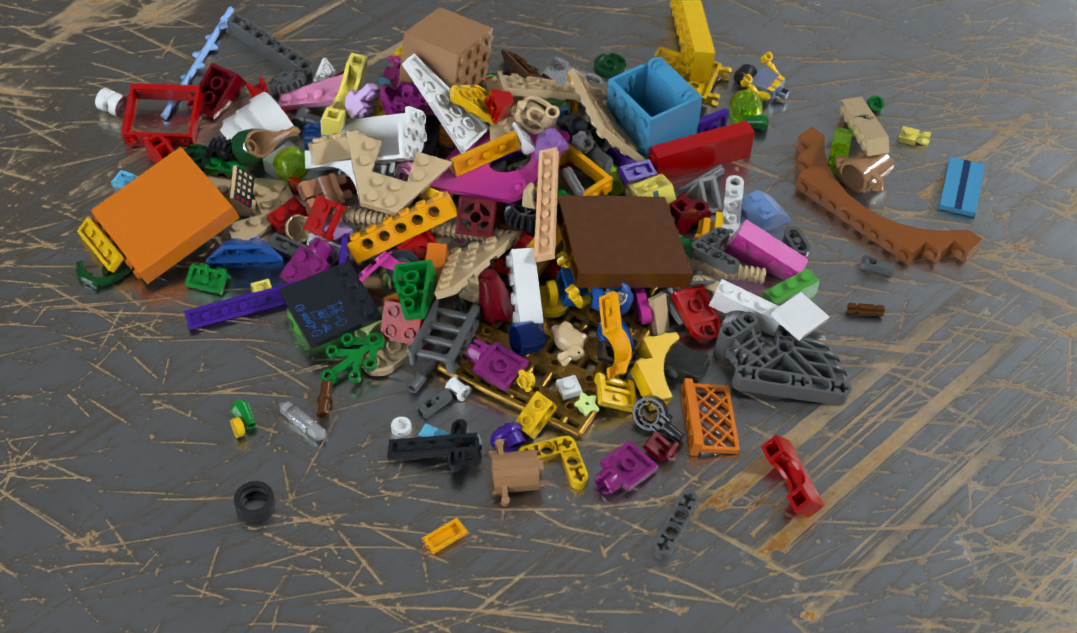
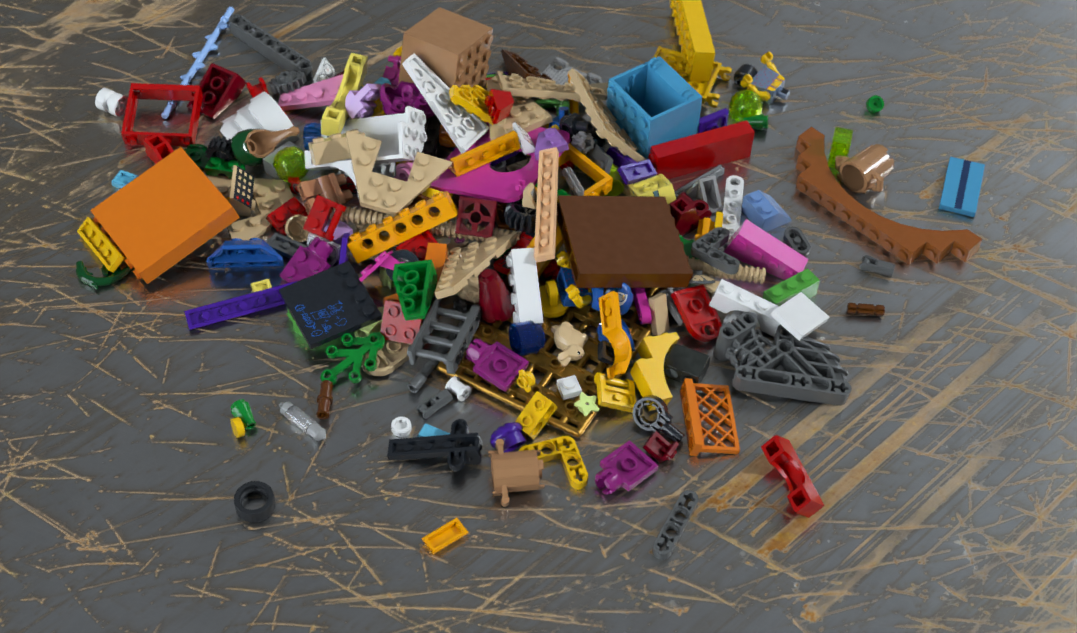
green bracket [185,263,231,295] -> none
dark grey piece [291,107,322,130] -> none
tan piece [515,95,560,134] -> none
dark green tile [594,53,627,79] -> none
tan brick [839,96,889,156] -> none
light yellow plate [898,126,931,147] -> none

